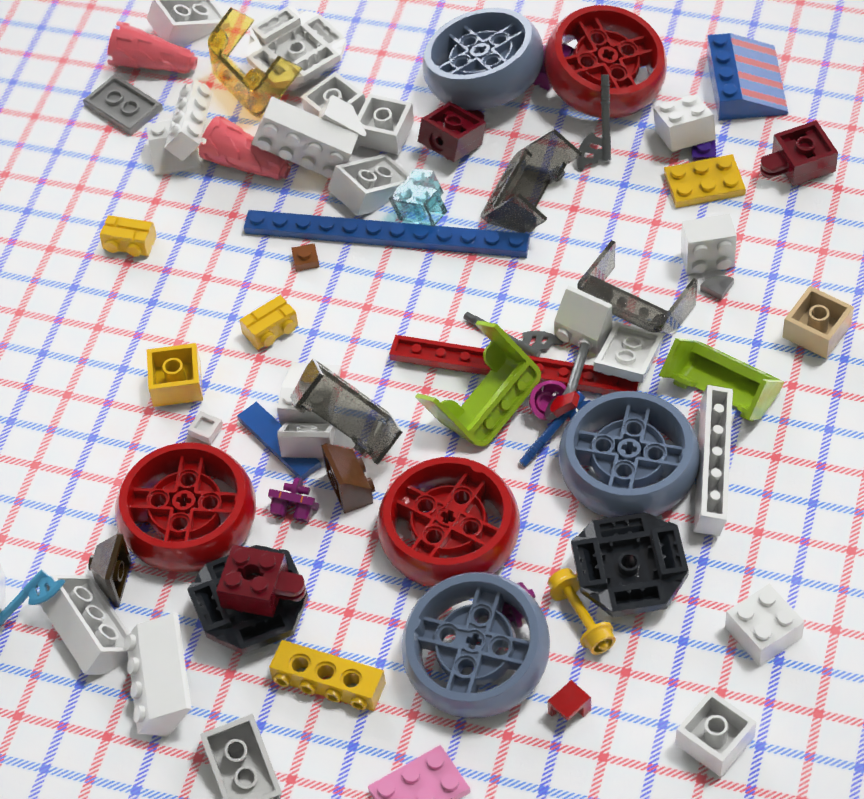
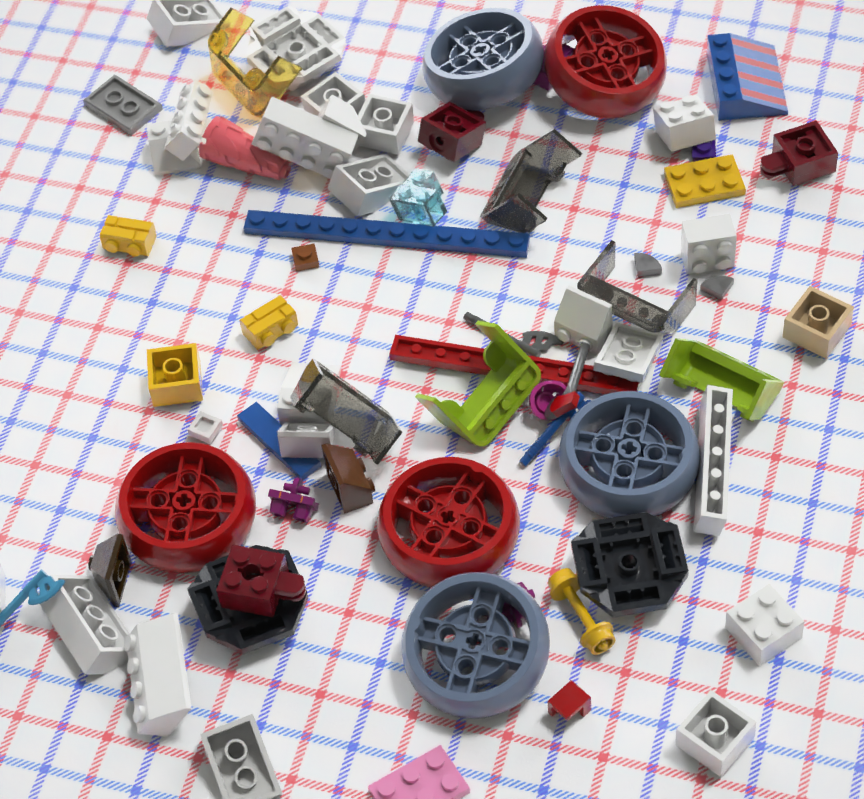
coral cone [107,21,198,74] -> none
yellow brick [269,640,386,711] -> none
dark grey piece [577,74,611,171] -> none
none -> flat silver tile [634,253,662,277]

